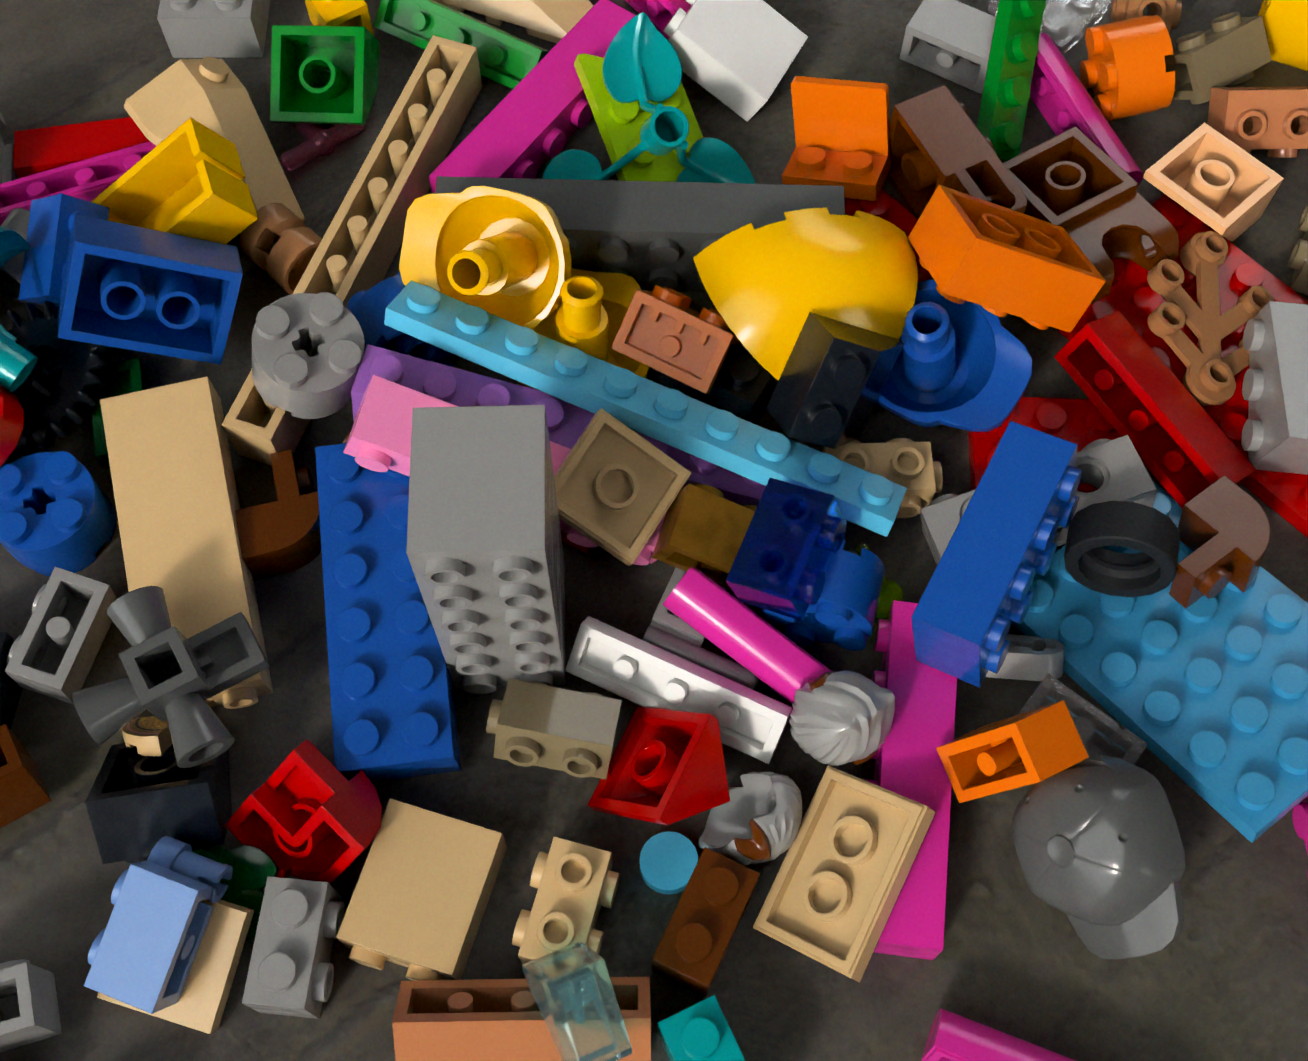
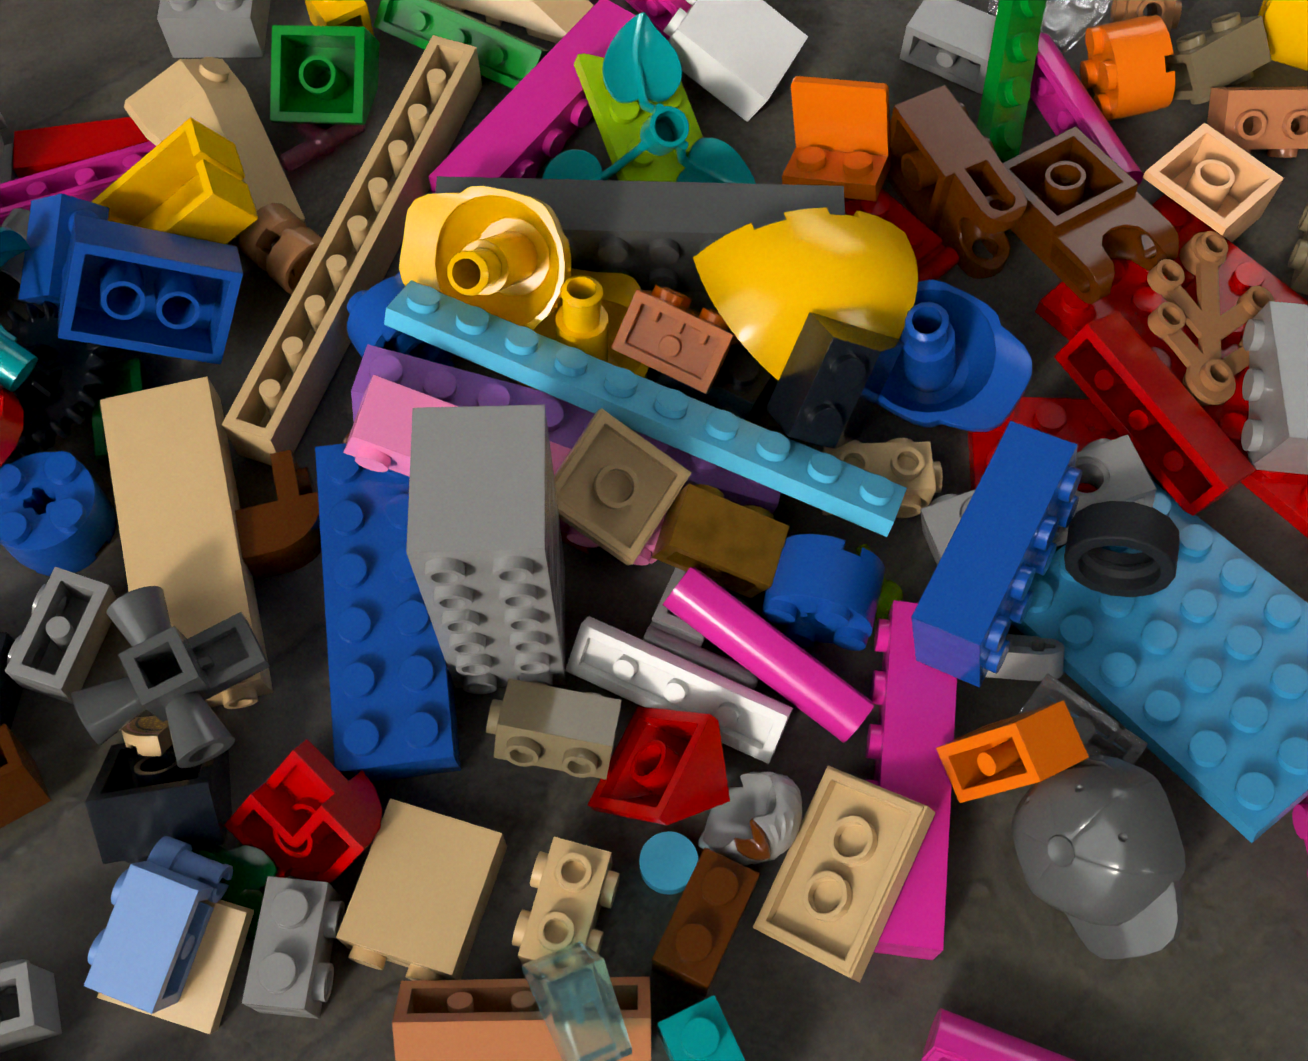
light grey brick [252,292,365,419] -> none
clear blue brick [726,478,846,621] -> none
light grey hair [789,670,895,766] -> none
orange brick [908,185,1106,333] -> none
reddish brown brick [1169,475,1270,609] -> none

